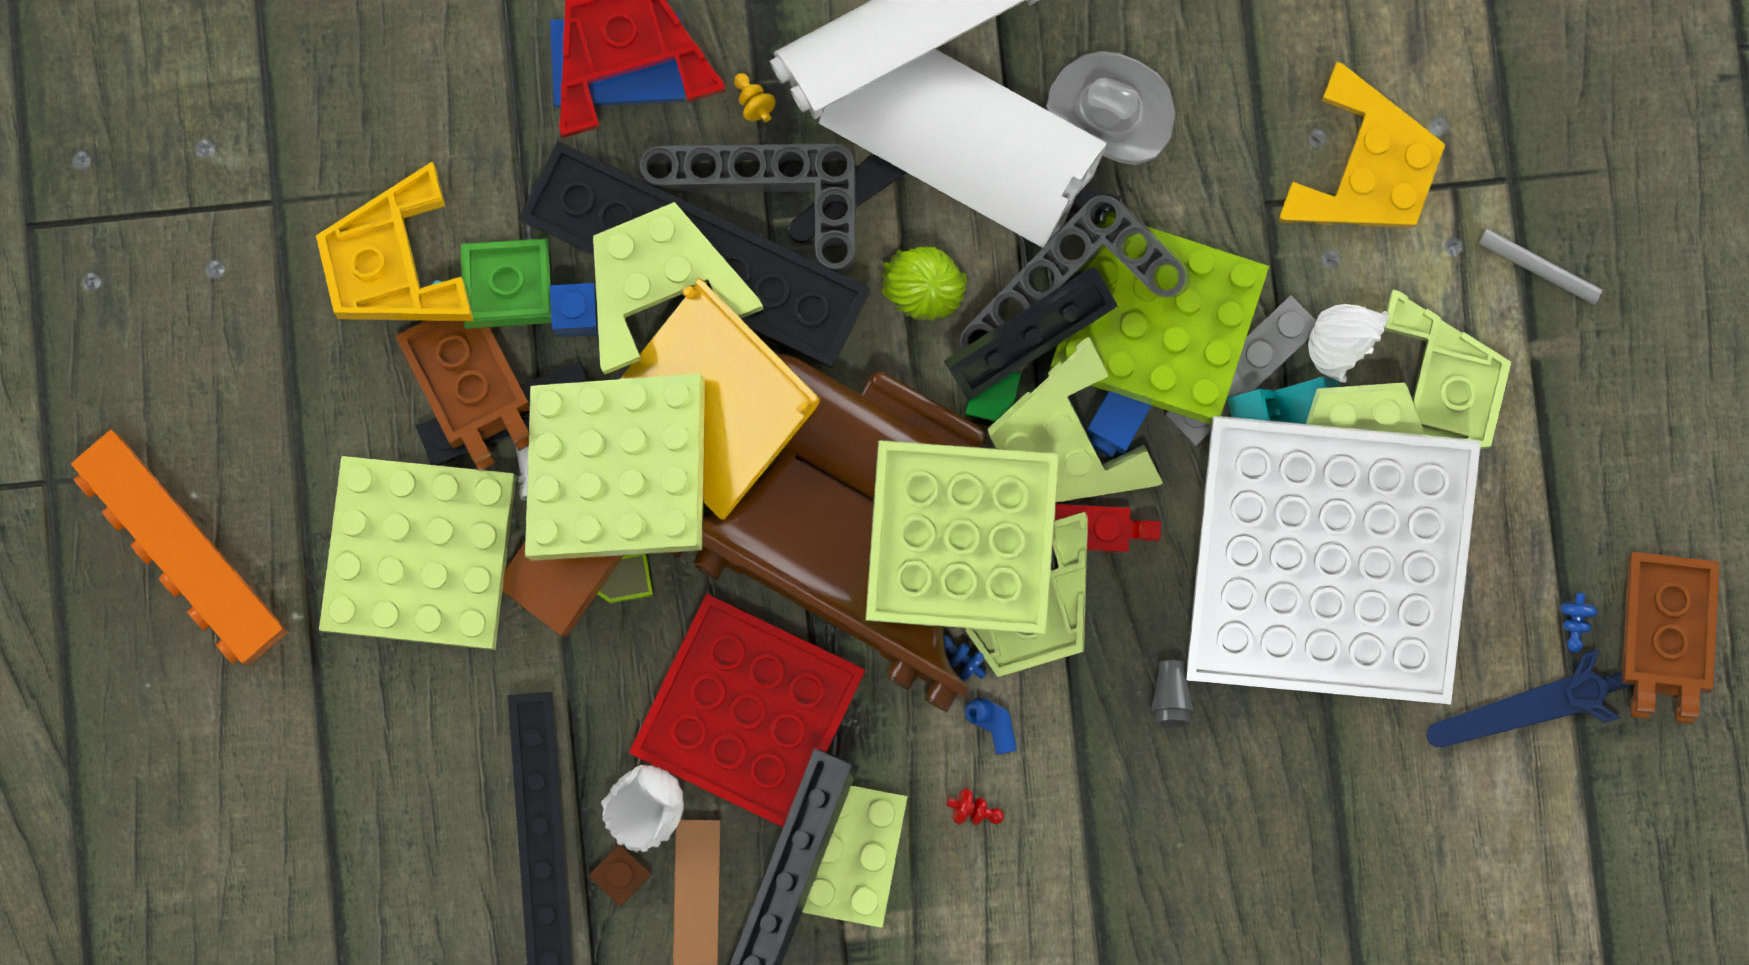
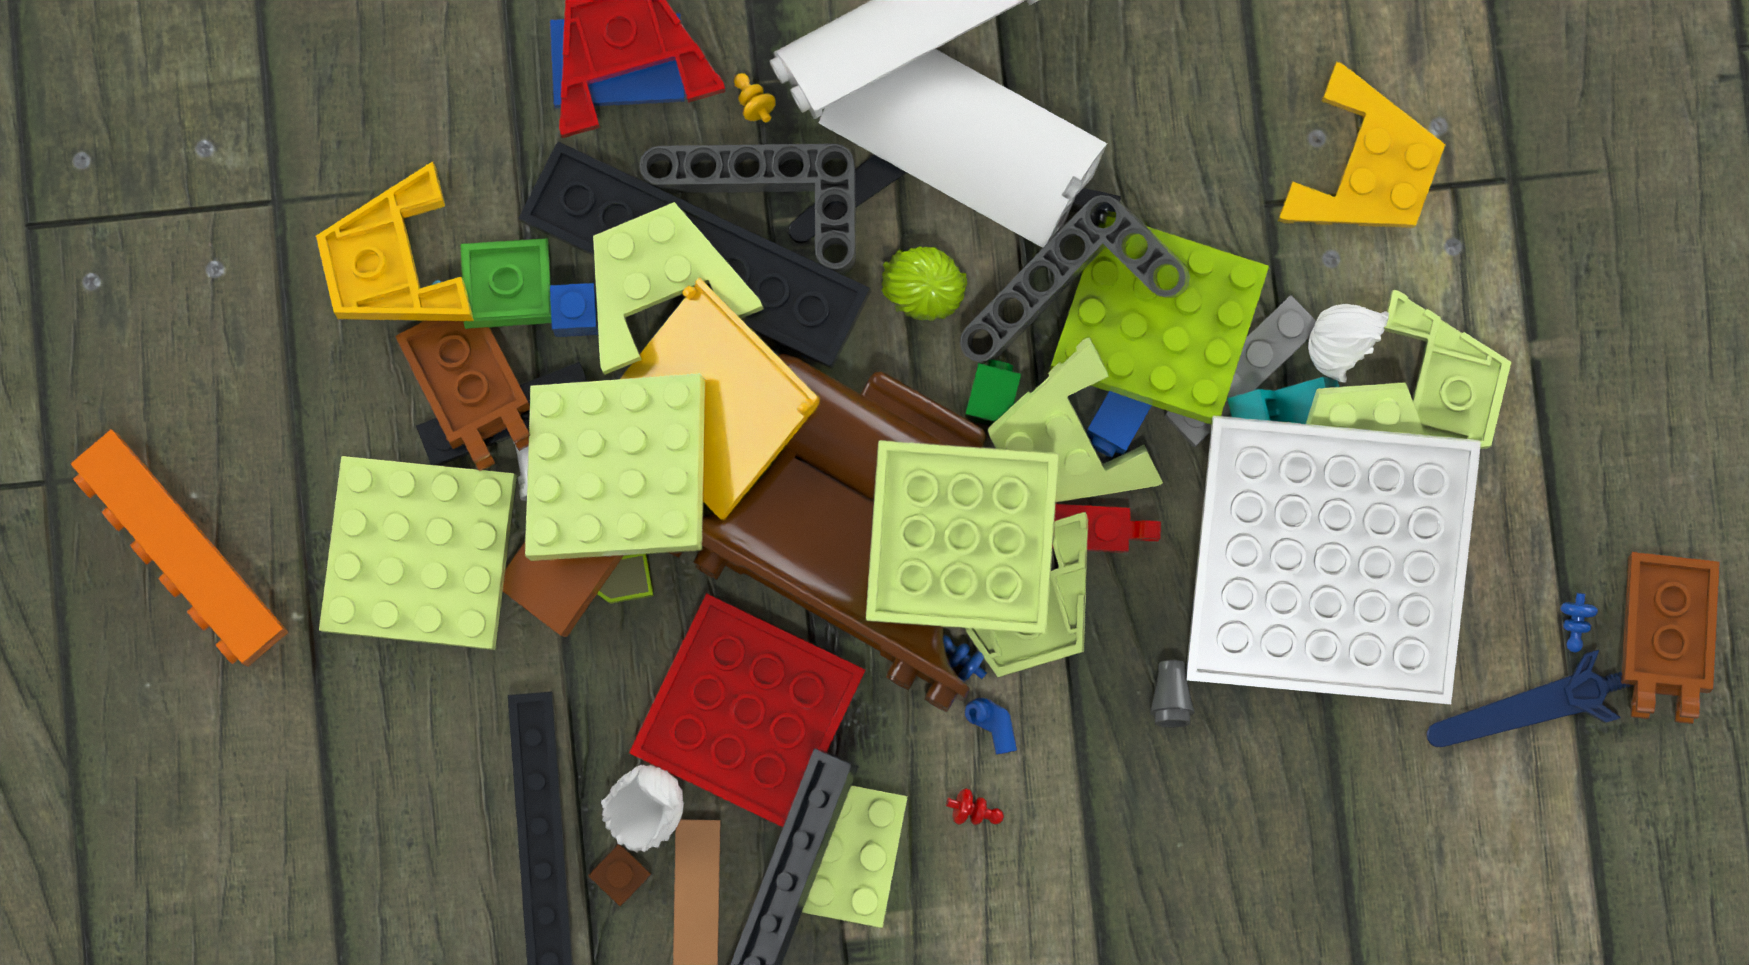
black plate [944,266,1118,401] -> none
light grey hat [1046,51,1175,165] -> none
light grey bar [1478,228,1603,305] -> none

